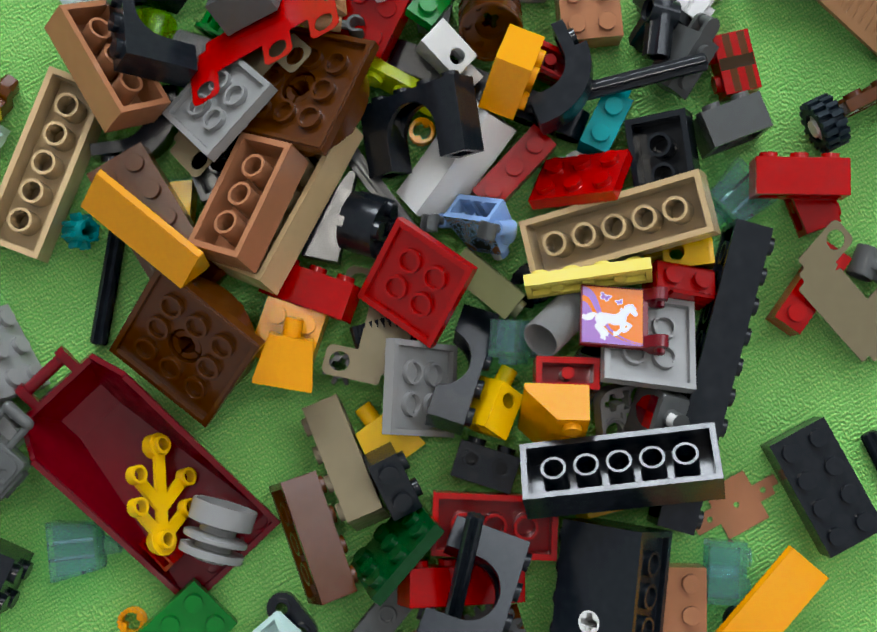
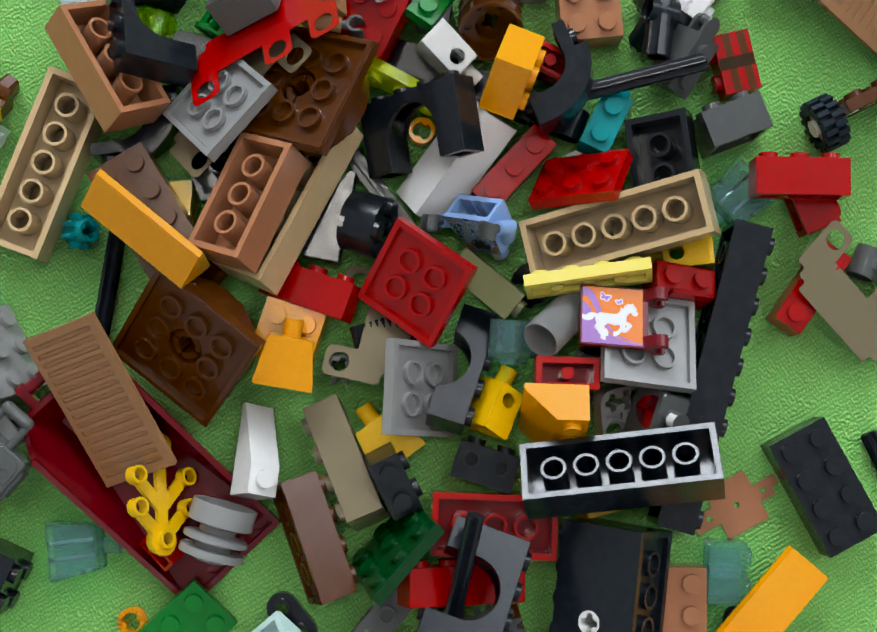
none -> medium nougat window [23,312,178,488]
none -> white slope [230,403,280,500]

